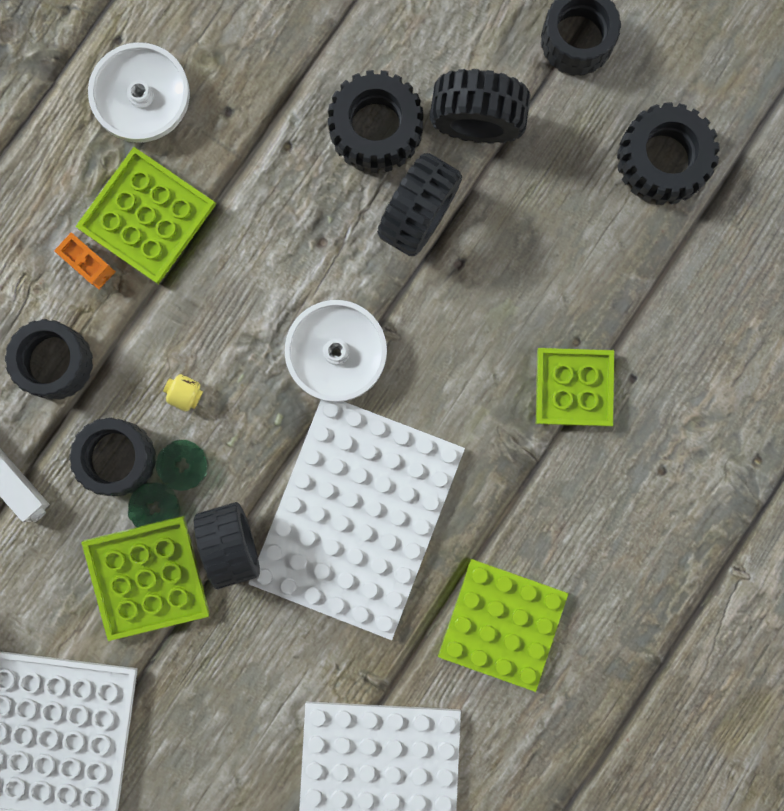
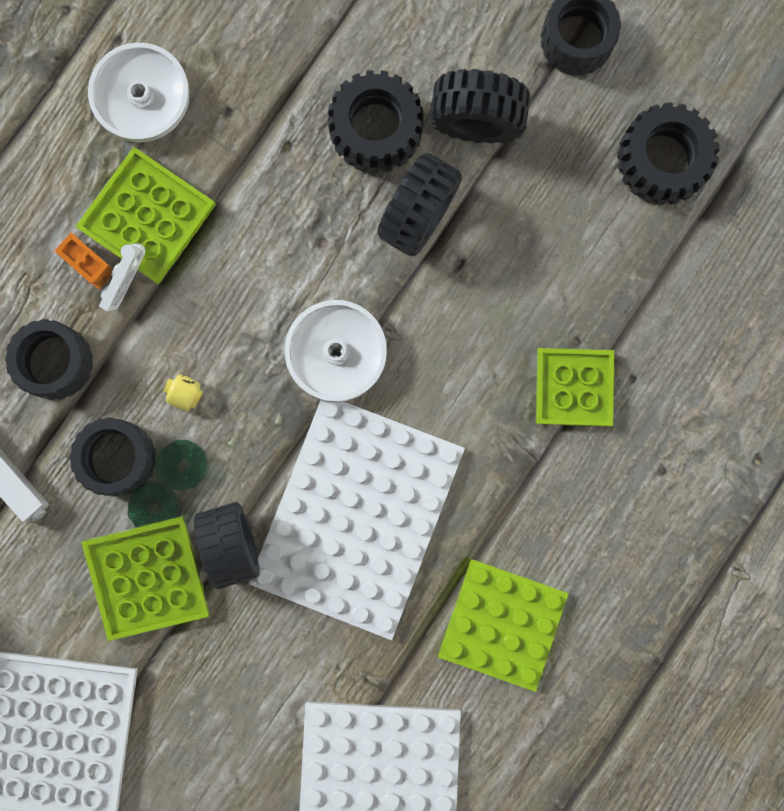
none -> white plate [99,243,145,311]

